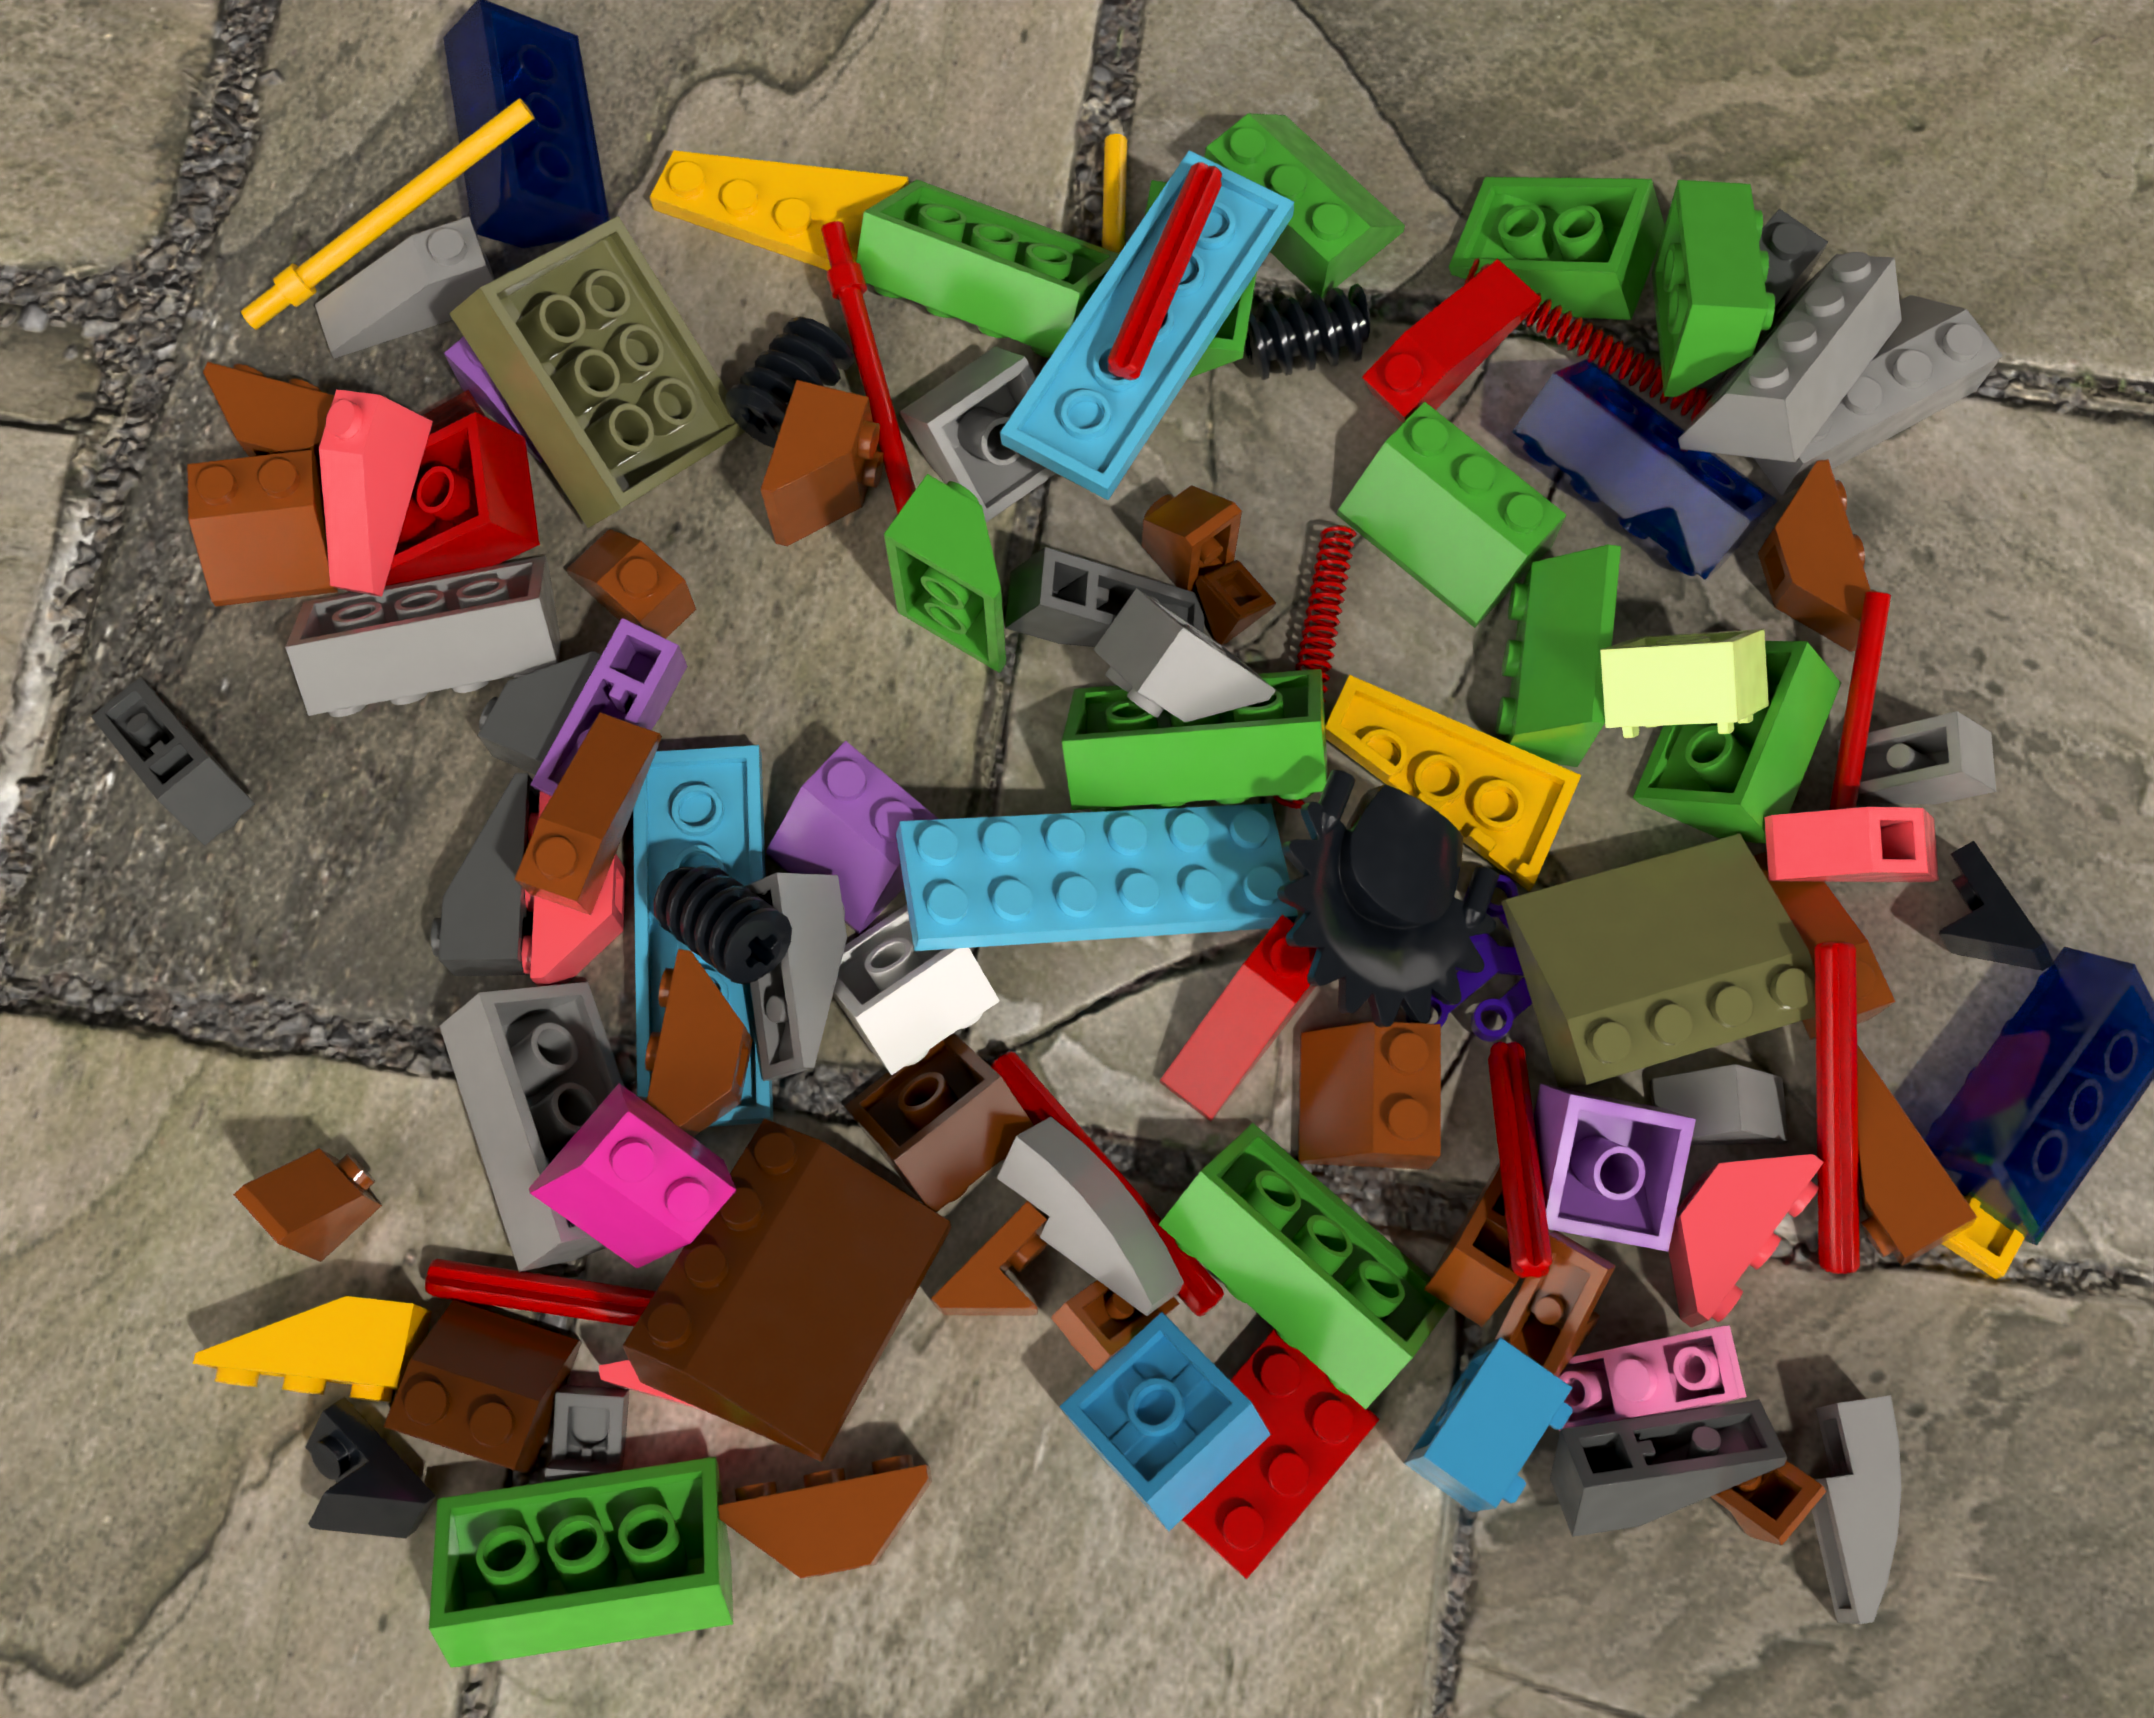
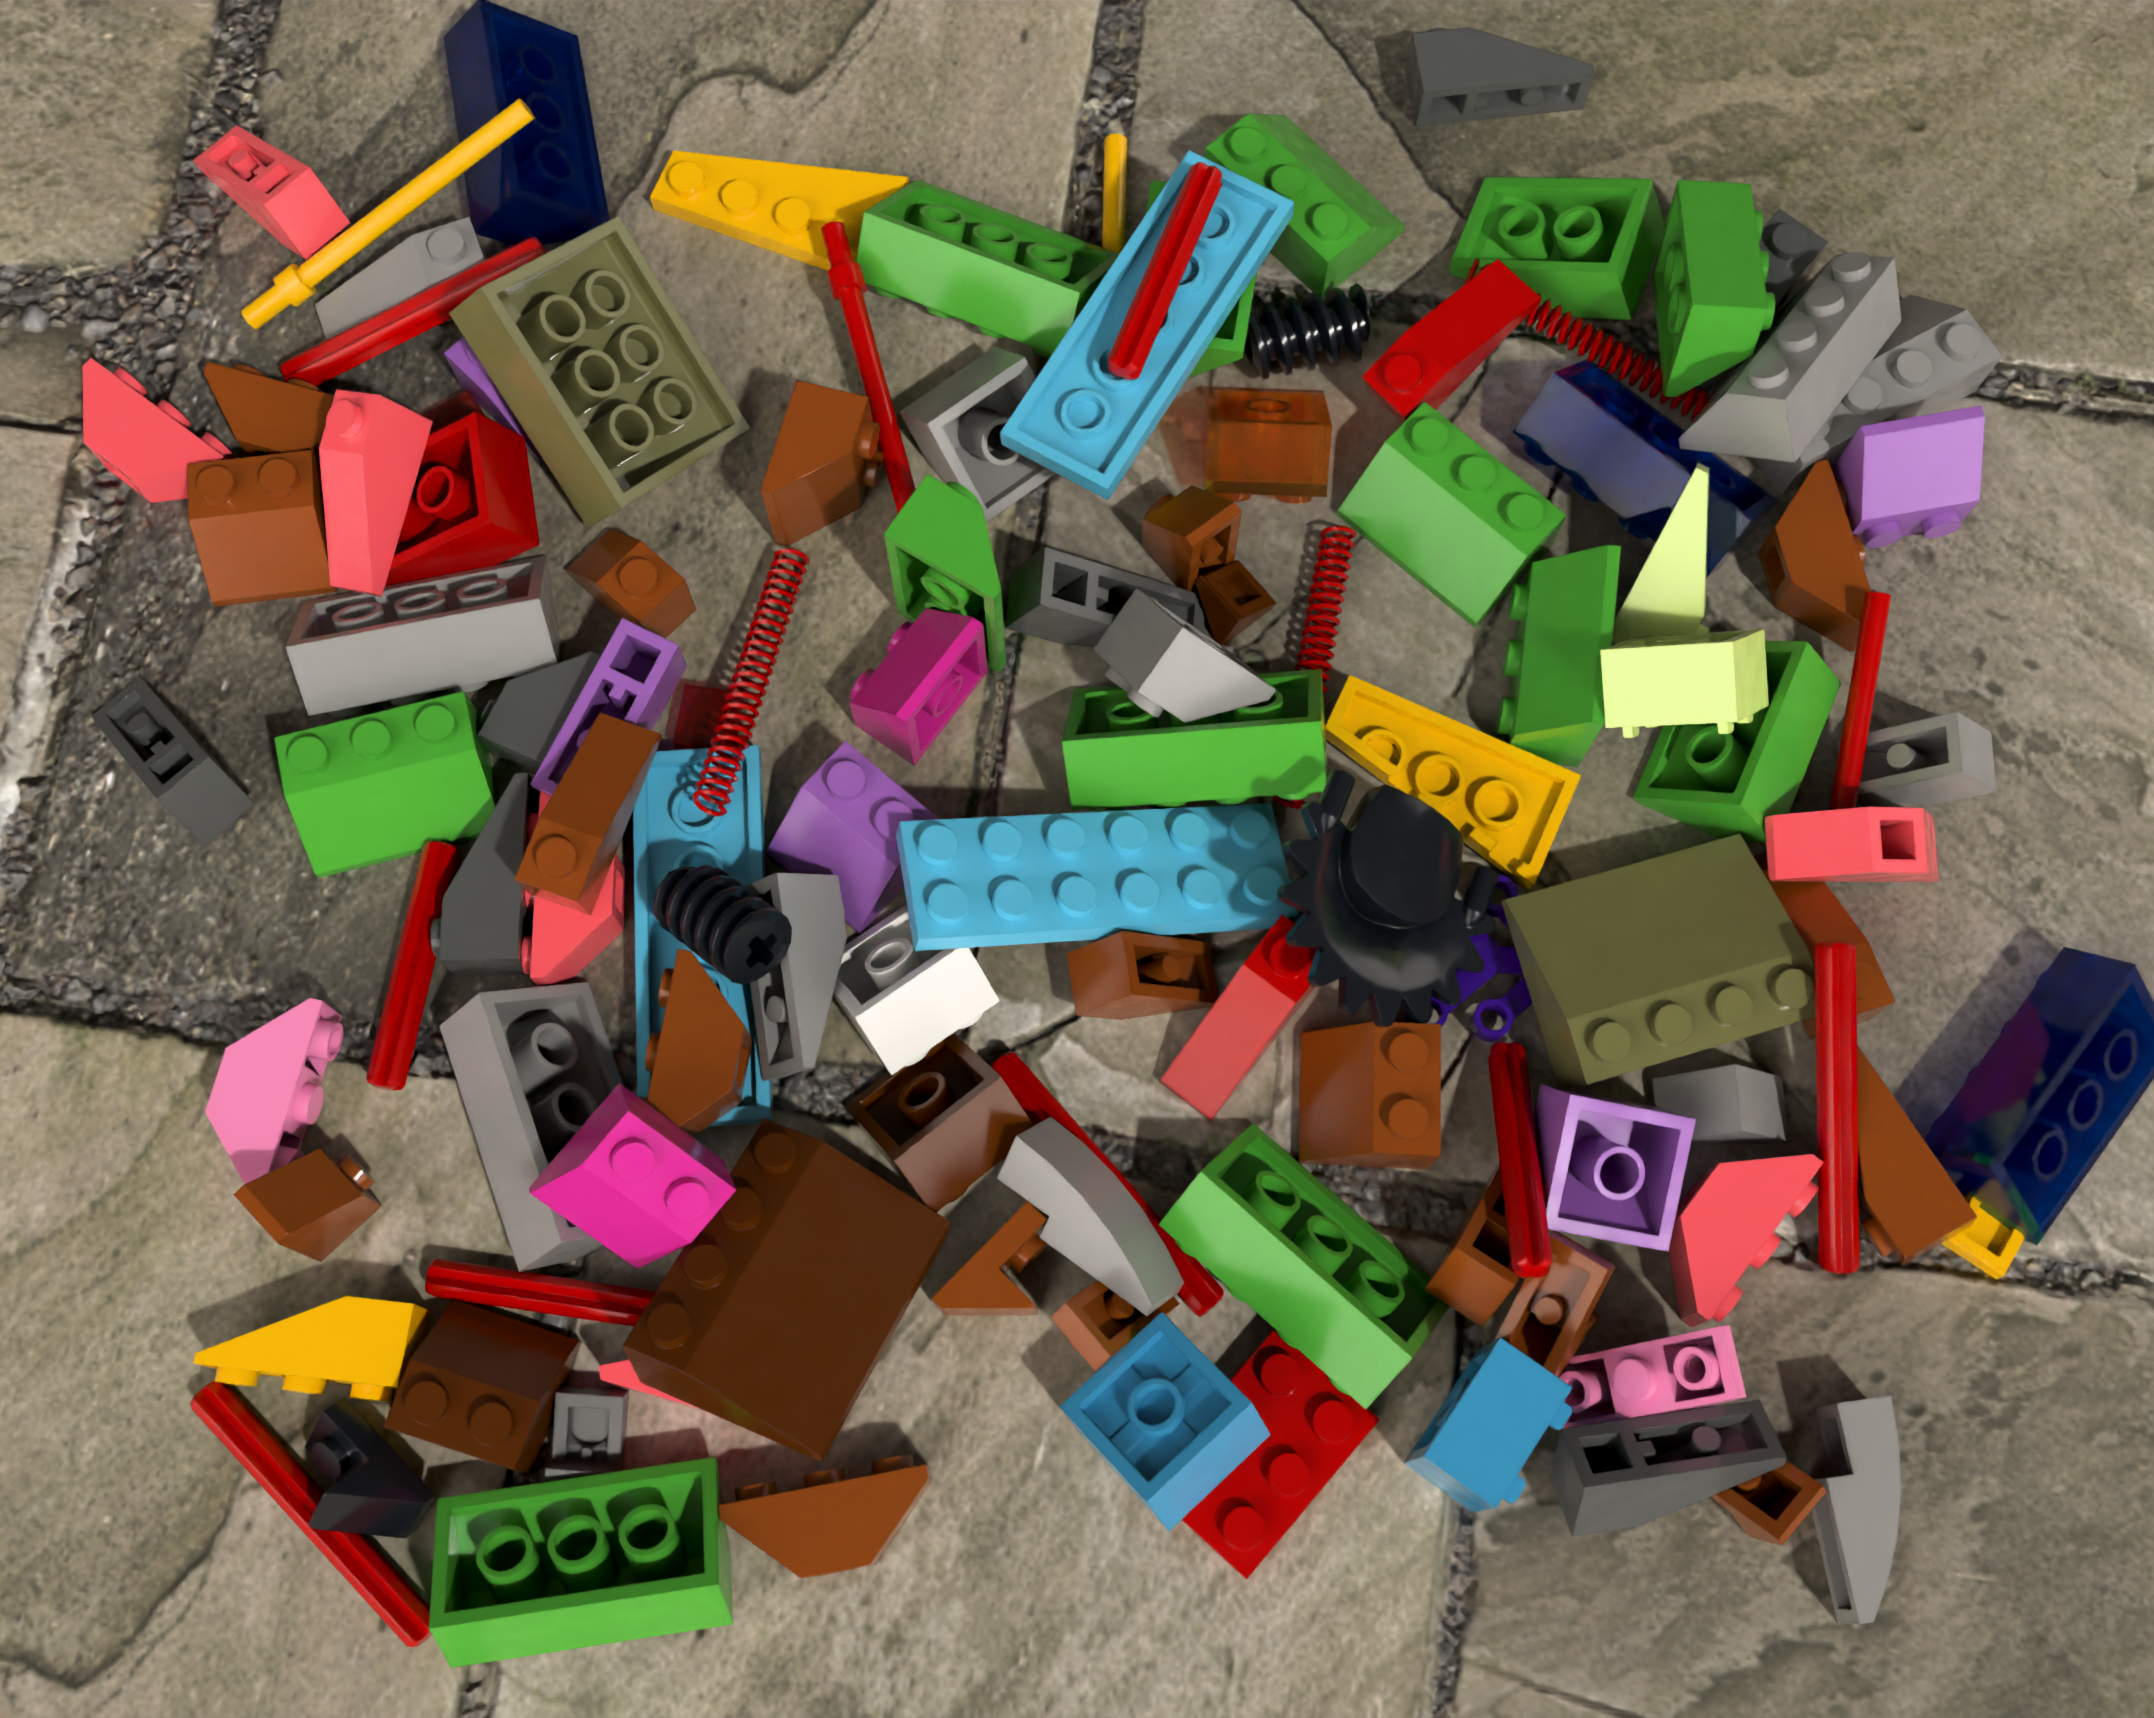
black piece [726,316,855,448] -> none
black slope [1939,841,2055,971] -> none
none -> coral slope [82,358,235,503]
none -> red axle [190,1380,432,1648]
none -> coral slope [193,125,351,260]
none -> bright pink slope [205,998,343,1184]
none -> bright green slope [274,691,499,878]
none -> red axle [280,237,547,386]
none -> red axle [366,841,461,1091]
none -> clear red tile [673,684,749,750]
none -> red piece [692,548,810,816]
none -> dark pink slope [849,608,988,766]
none -> dark orange slope [1067,931,1219,1020]
none -> clear orange slope [1203,387,1332,504]
none -> dark grey slope [1405,27,1595,126]
none -> yellowish green slope [1612,463,1710,644]
none -> slope [1832,406,1985,548]

